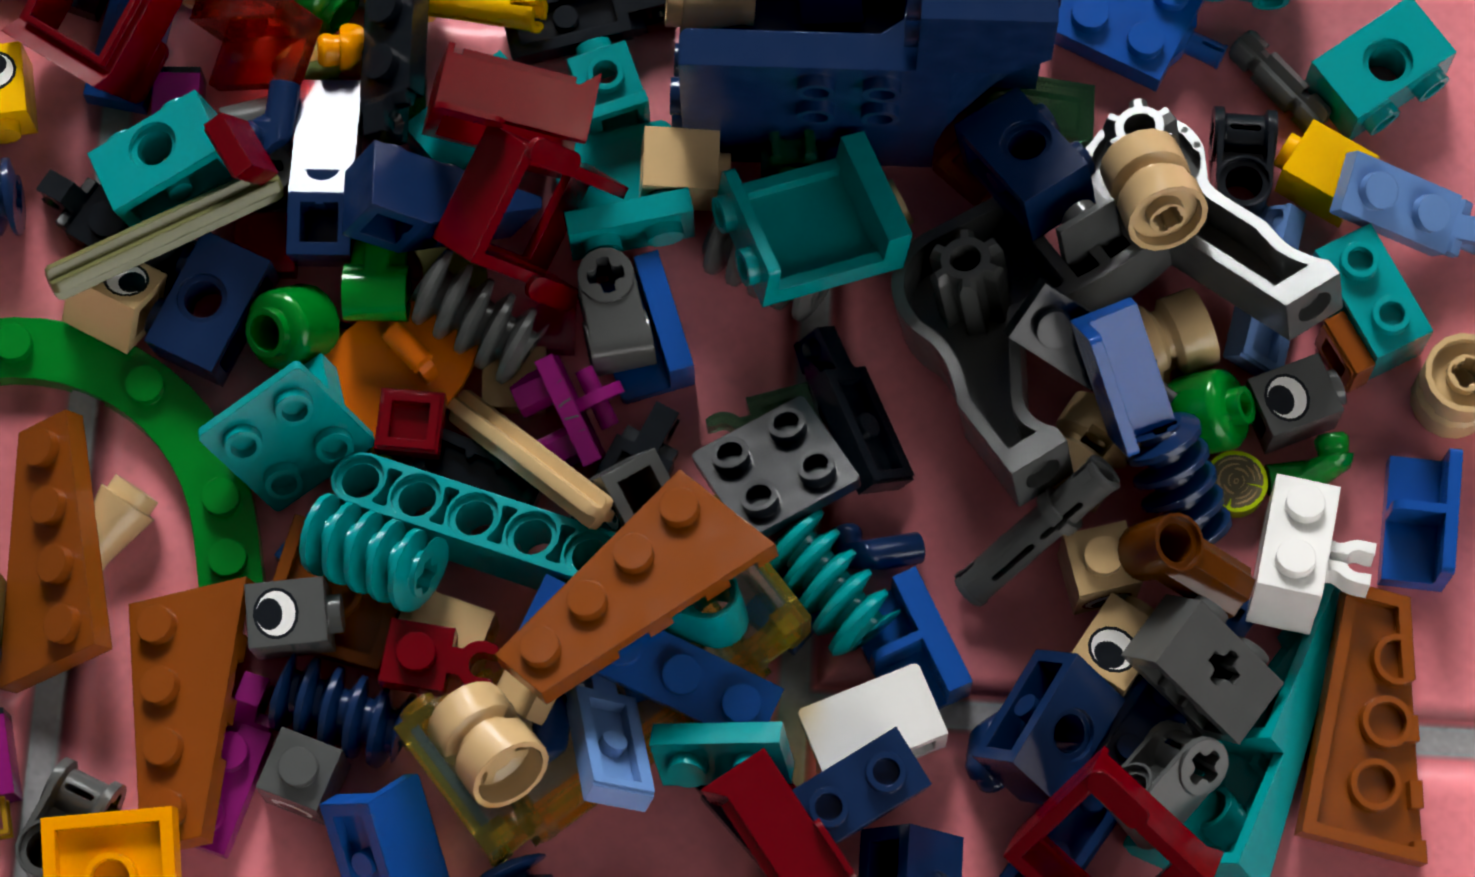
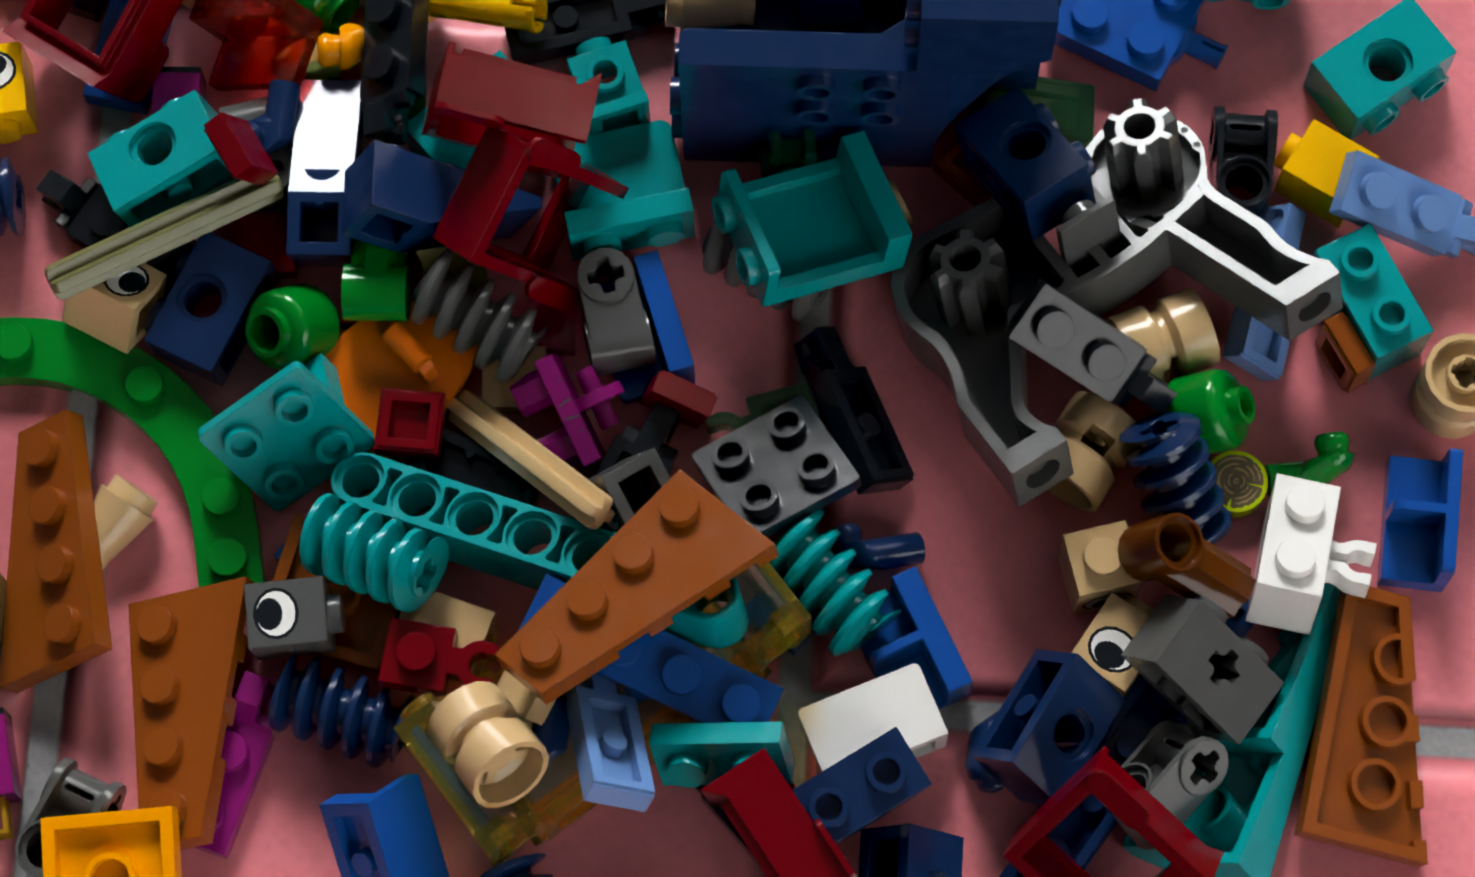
dark grey brick [256,727,351,825] -> none
tan brick [639,126,731,211] -> none
dark grey pin [954,455,1121,607] -> none
blue panel [1070,297,1176,457] -> none
tan wheel [1100,128,1208,251] -> none
dark grey axle [1229,30,1332,133] -> none
dark grey brick [1245,353,1347,454] -> none
none -> dark red tile [639,370,718,429]

